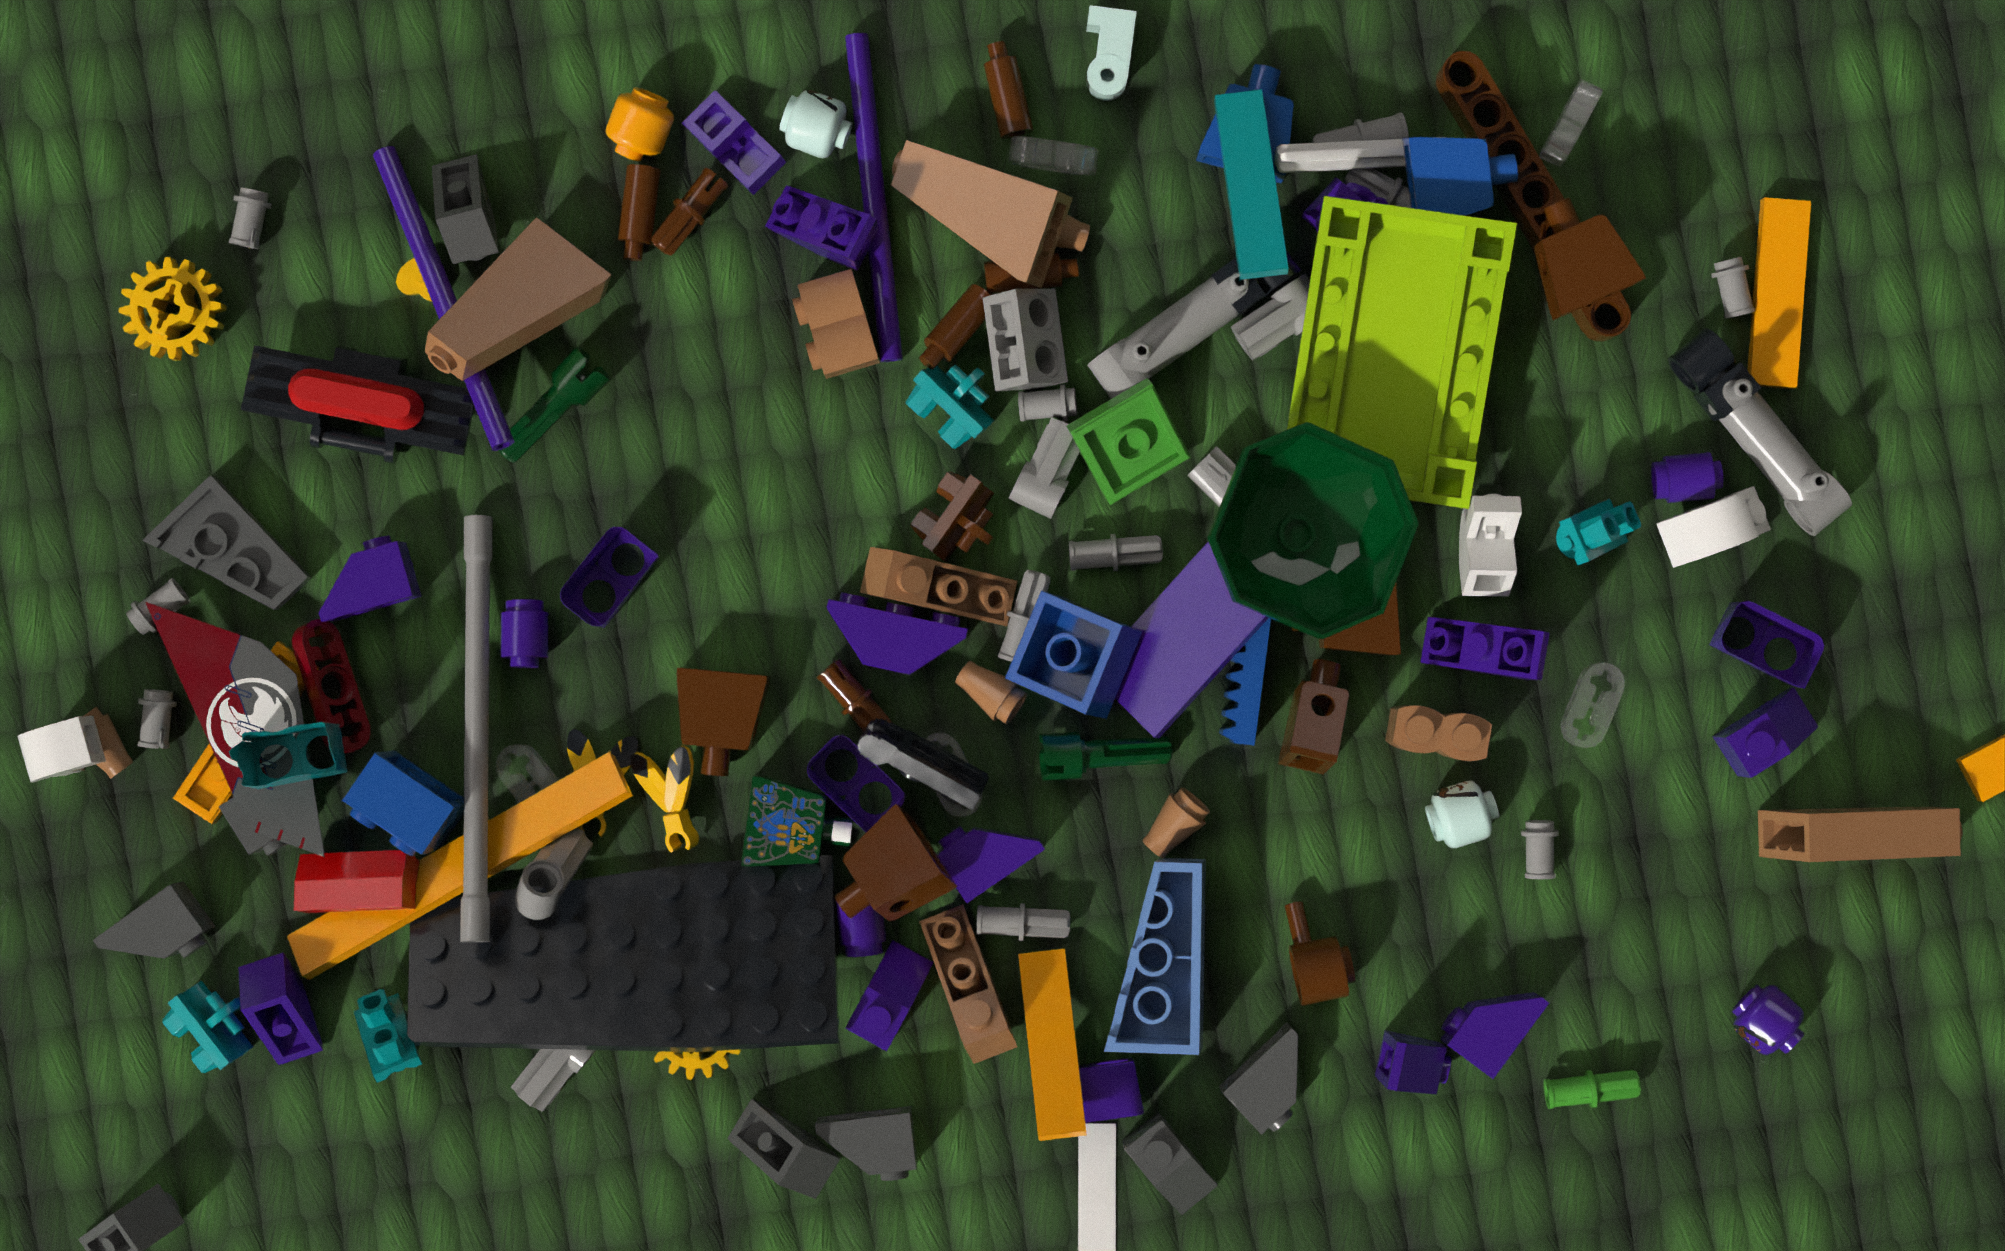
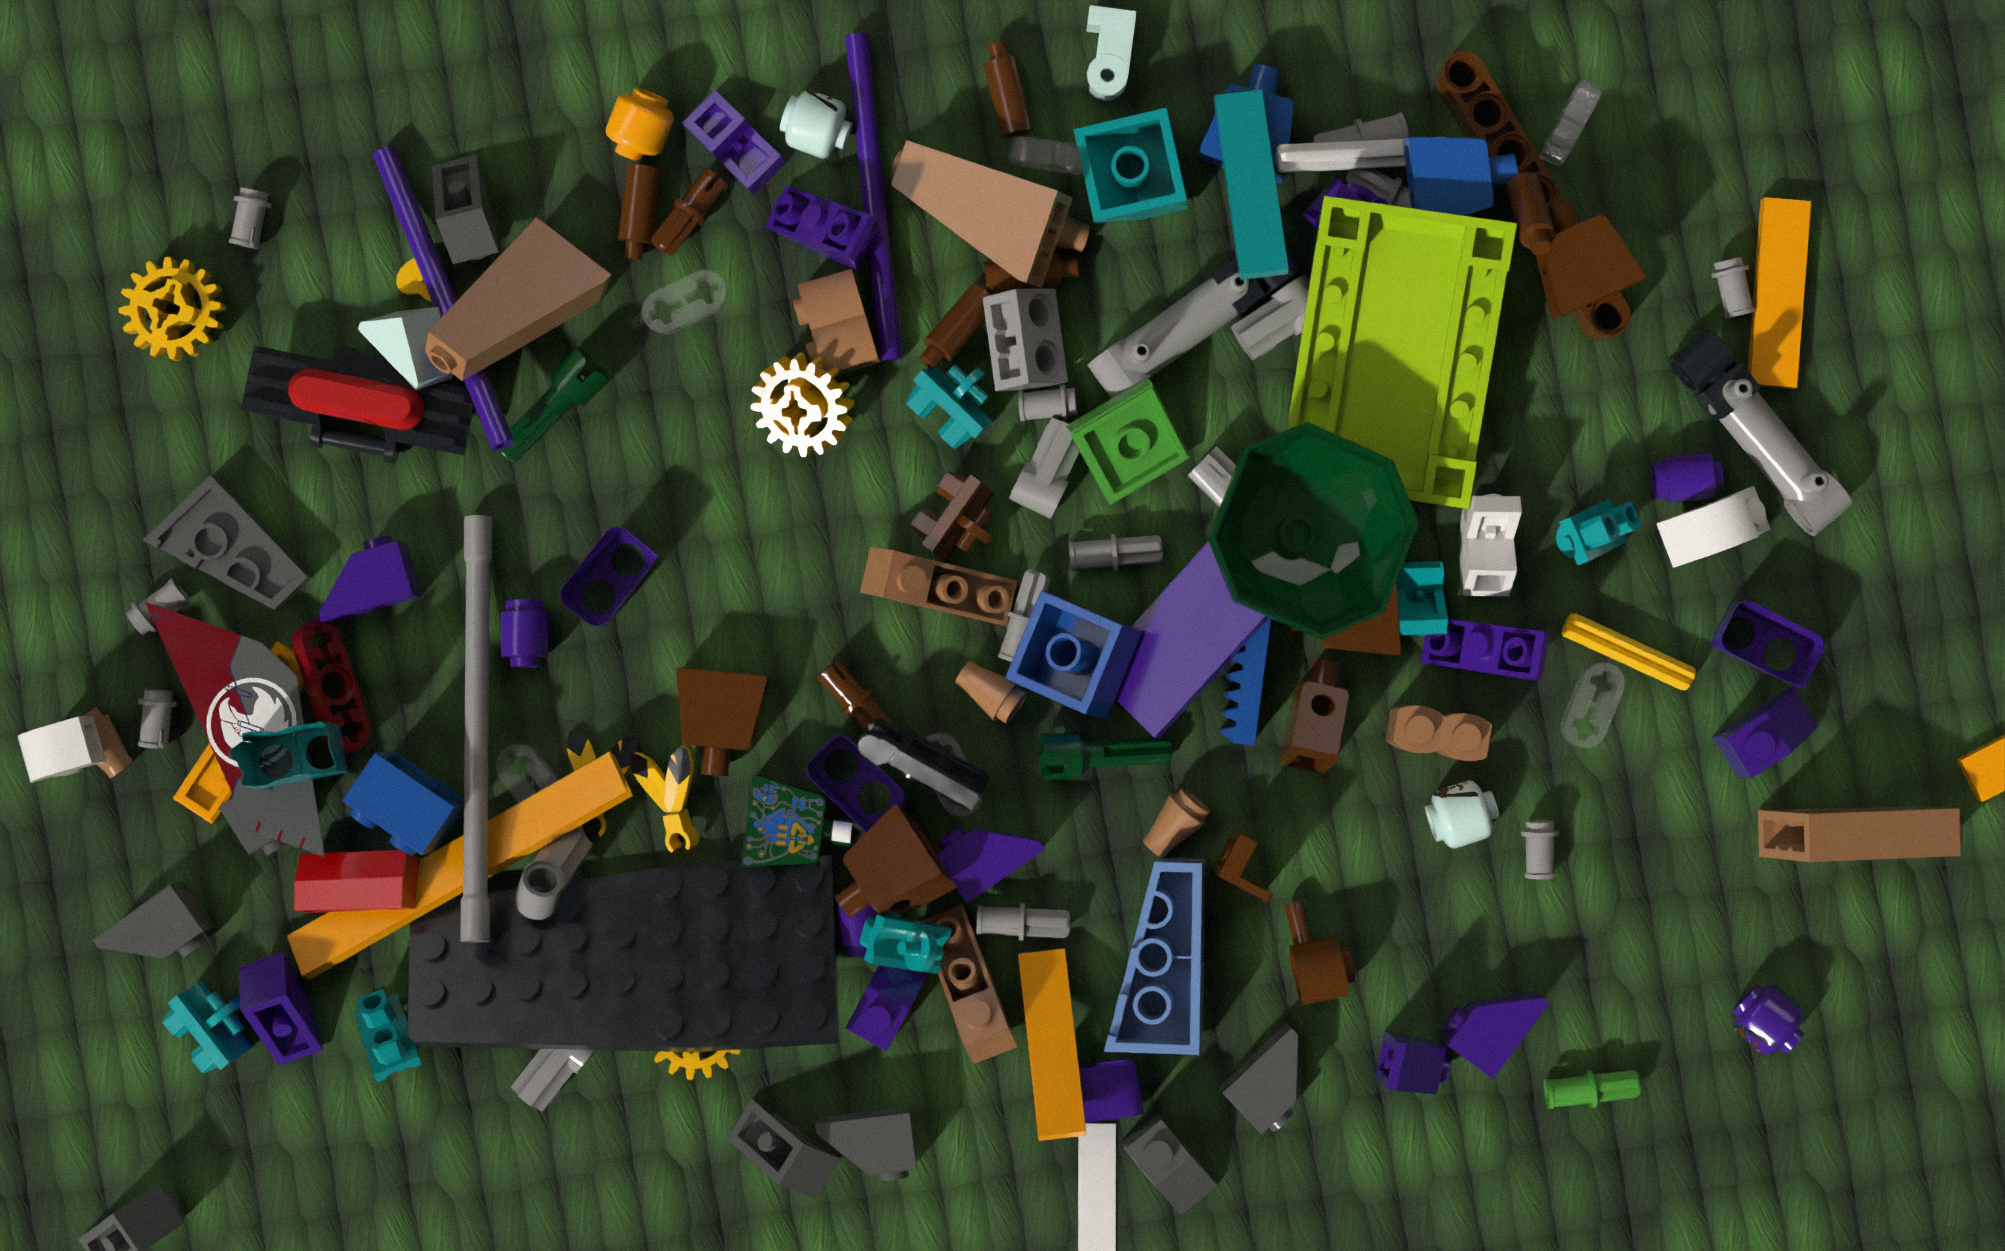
dark purple slope [827,592,968,675] -> none
none -> light aqua slope [358,307,453,390]
none -> clear beam [642,270,728,335]
none -> gear [751,353,855,457]
none -> teal hips [860,914,952,974]
none -> teal slope [1074,108,1188,223]
none -> reddish brown panel [1211,829,1273,903]
none -> teal bracket [1396,561,1448,636]
none -> reddish brown cylinder [1506,172,1555,256]
none -> yellow axle [1561,613,1696,690]

